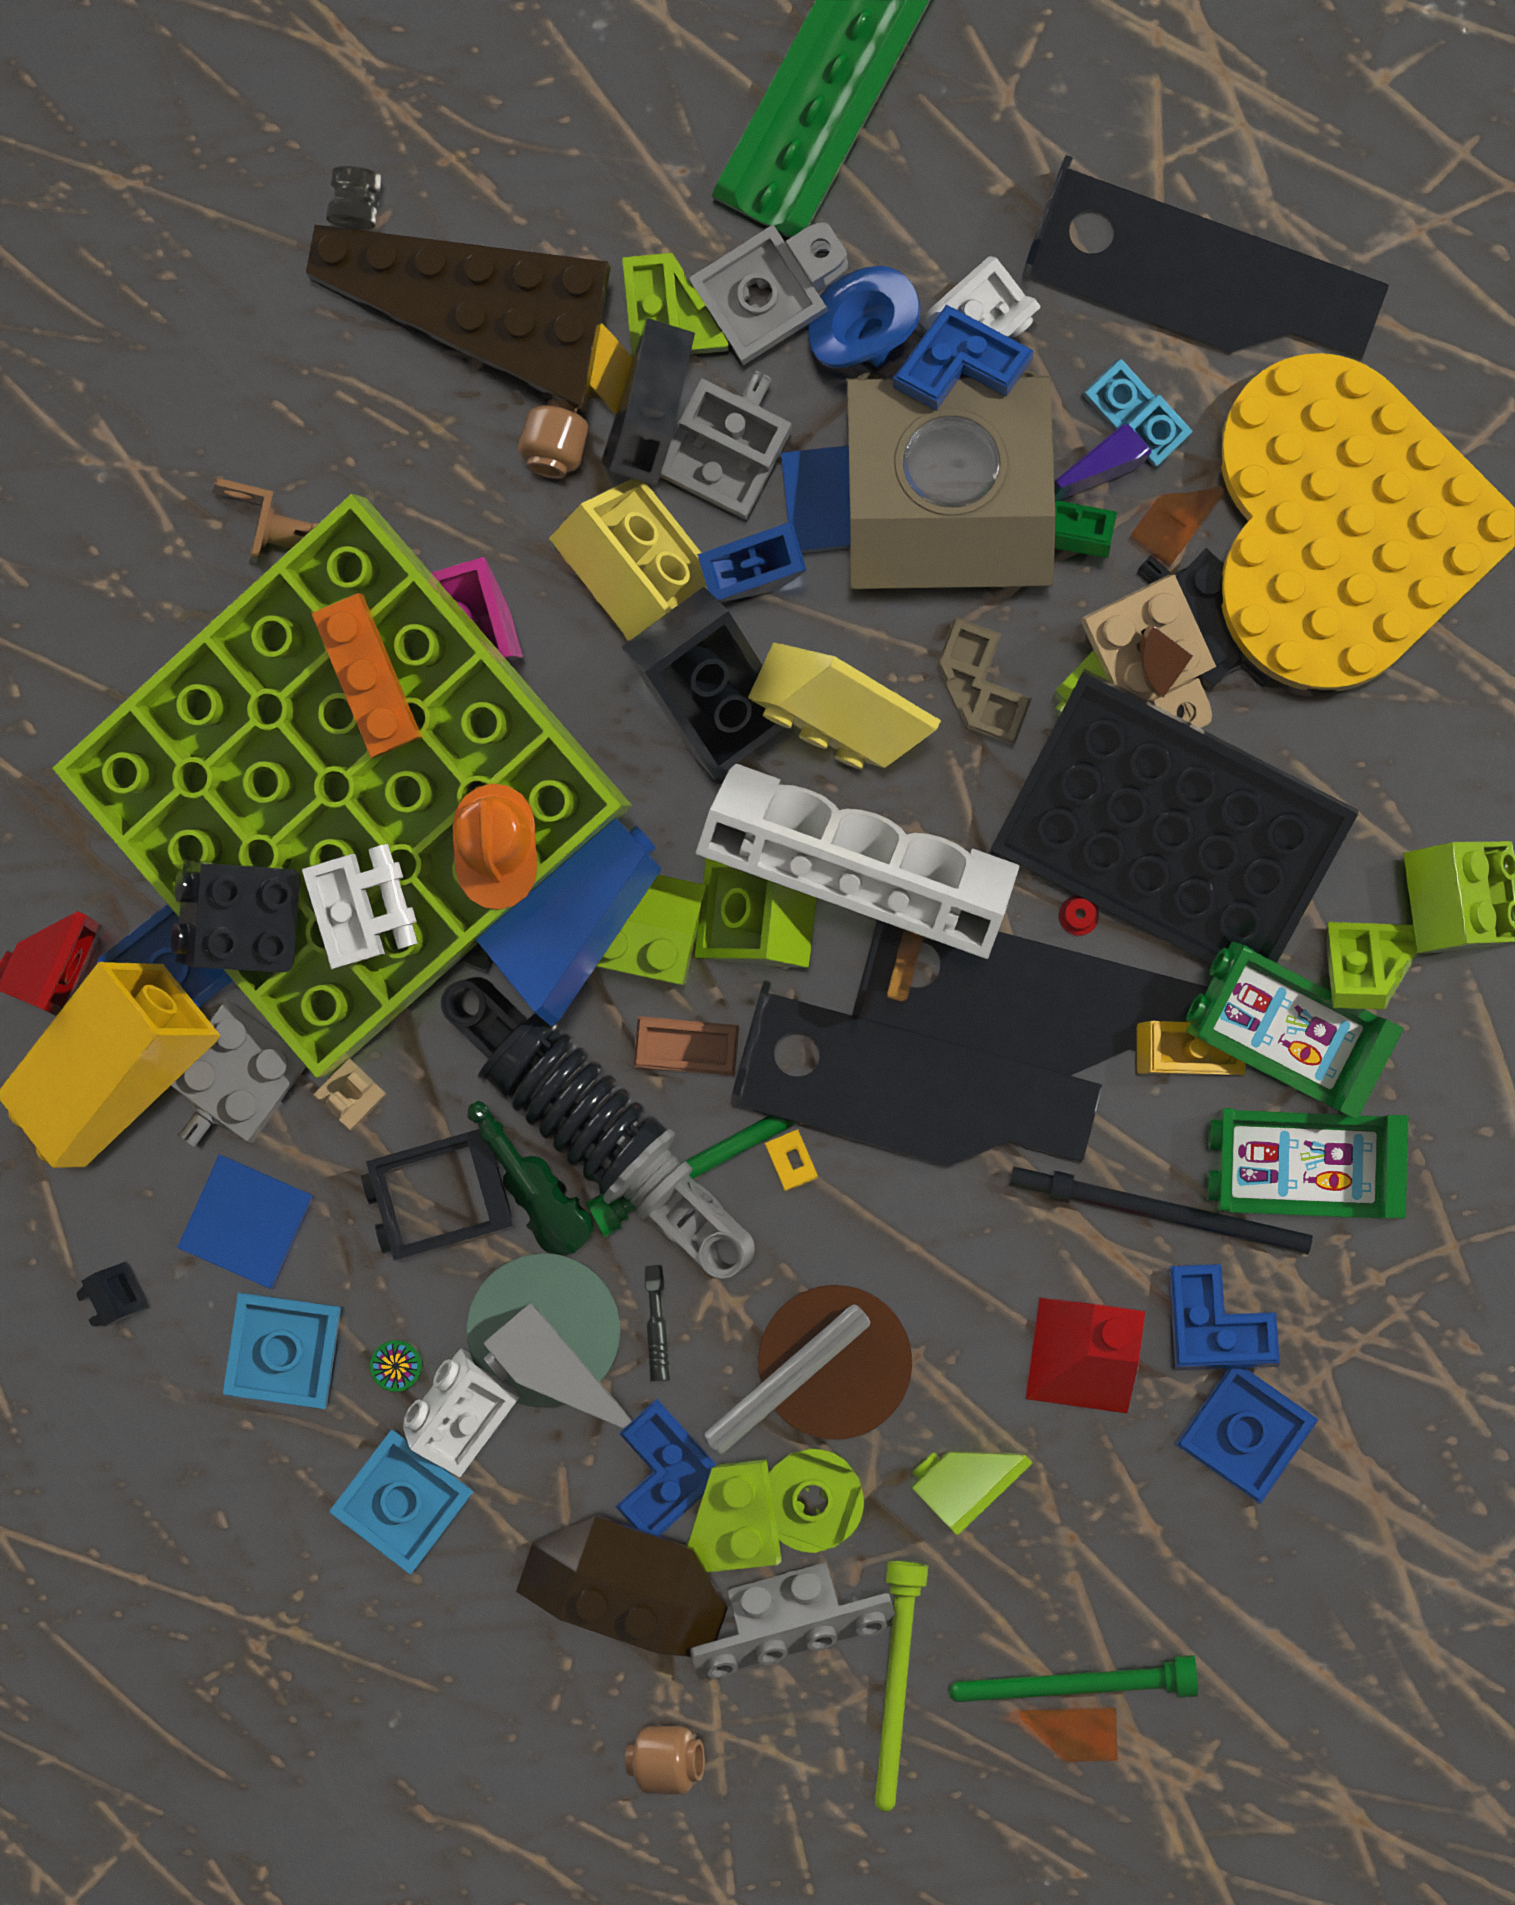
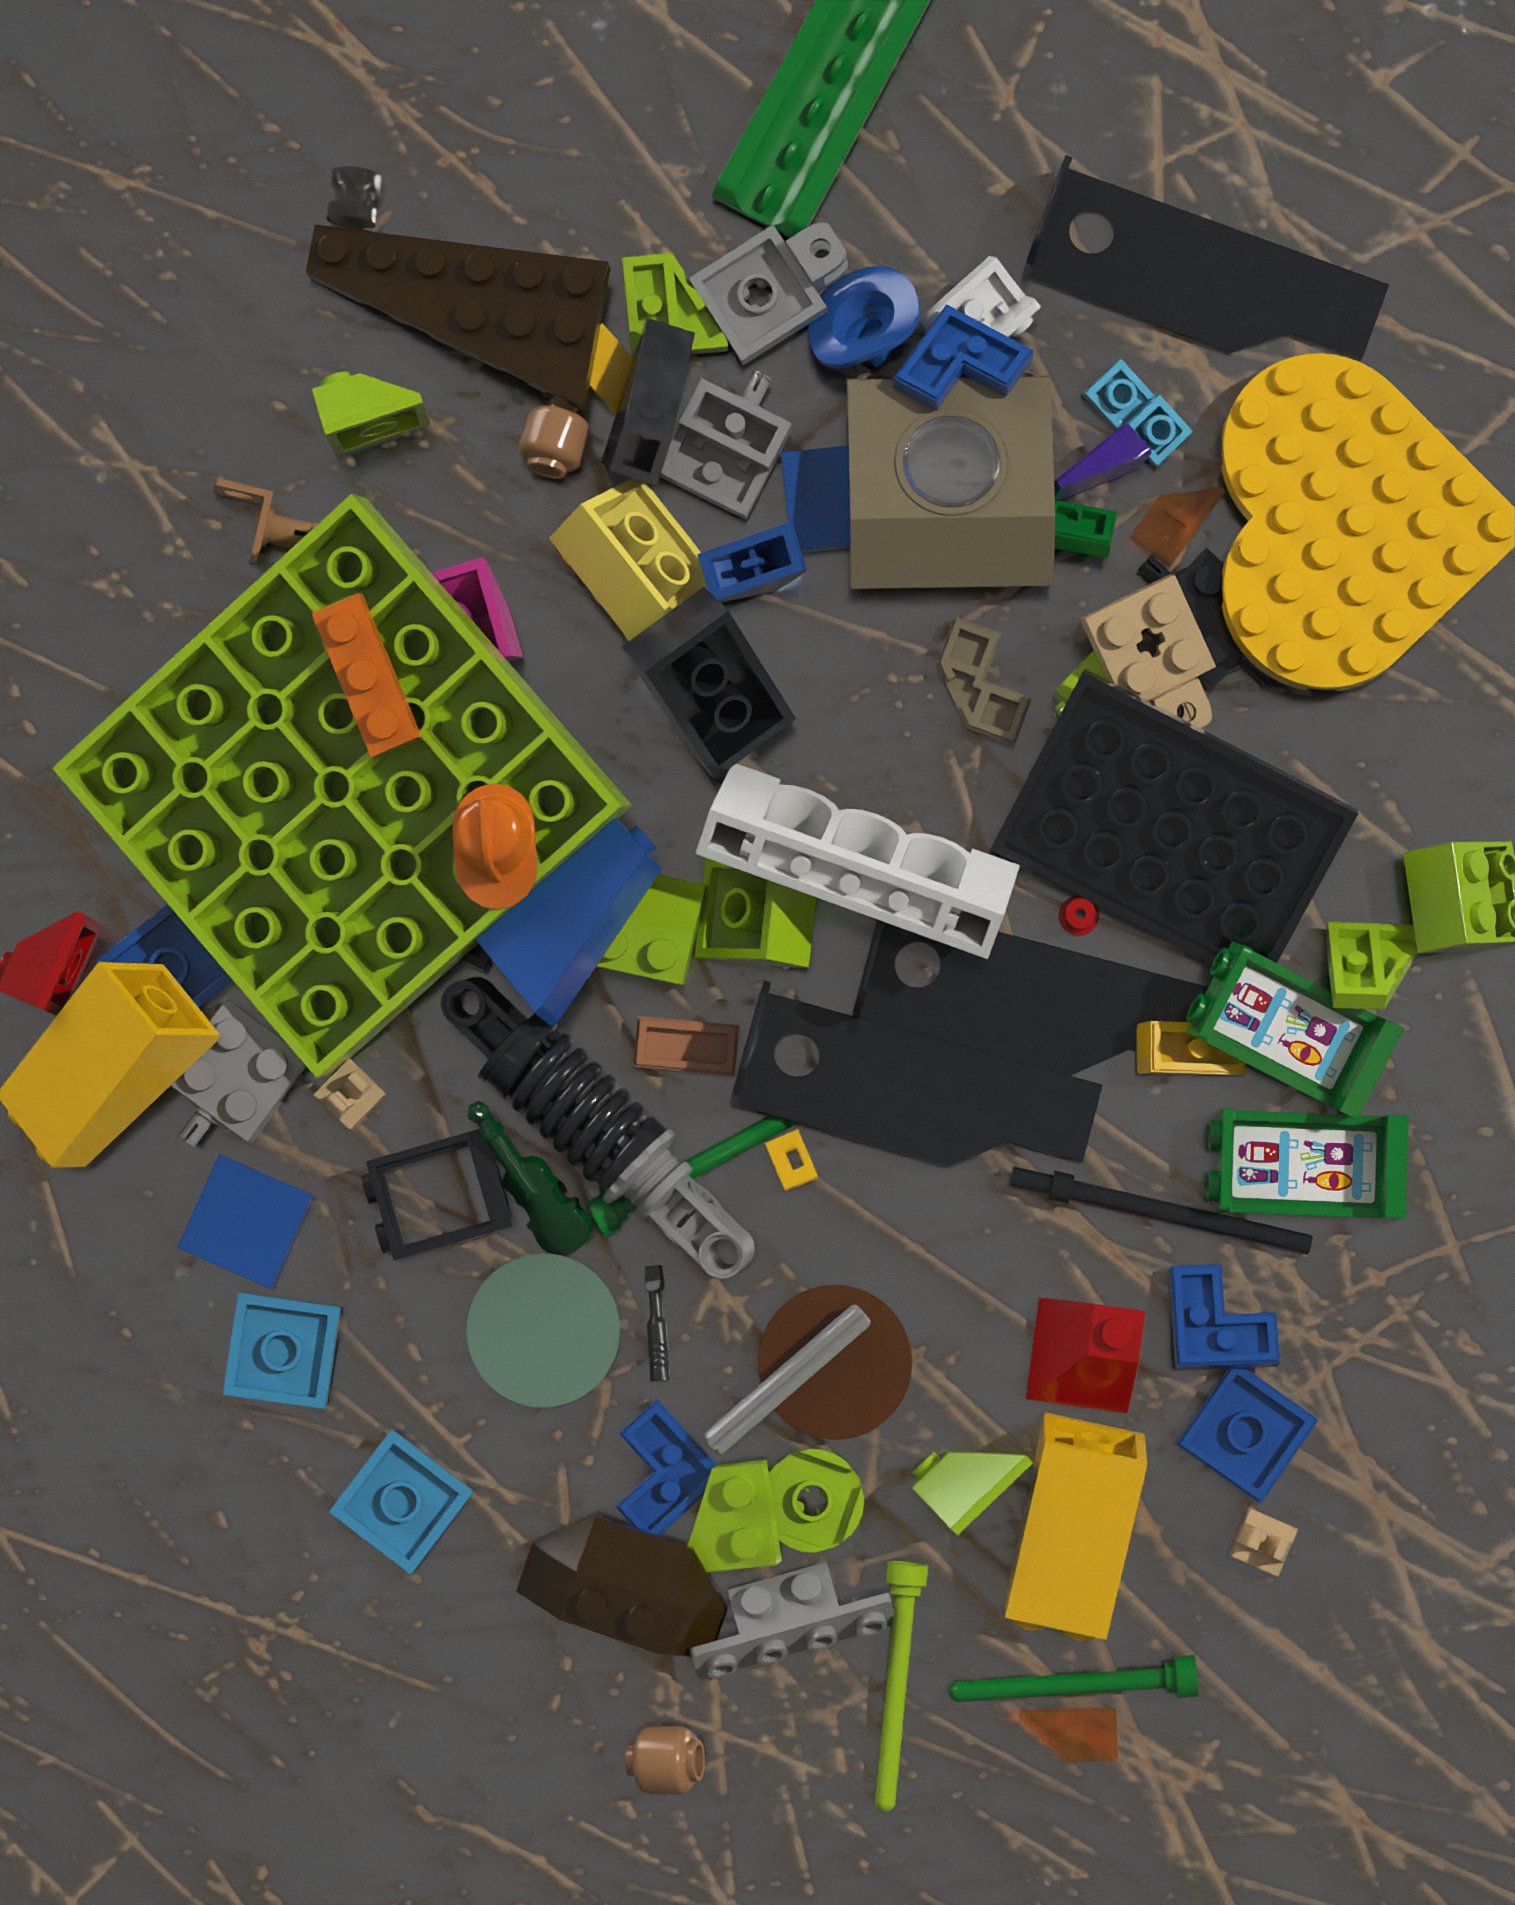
black tile [77,1261,148,1327] -> none
black bracket [171,860,300,972] -> none
white plate [302,844,418,969] -> none
tile [370,1340,422,1392] -> none
white bracket [403,1348,520,1477] -> none
light grey slope [483,1303,633,1428] -> none
light yellow slope [748,642,941,770] -> none
clear orange tile [886,929,923,1002] -> none
reddish brown tile [1140,625,1193,698] -> none
none -> lime slope [312,371,431,456]
none -> yellow slope [1005,1412,1148,1641]
none -> tan tile [1229,1508,1298,1576]

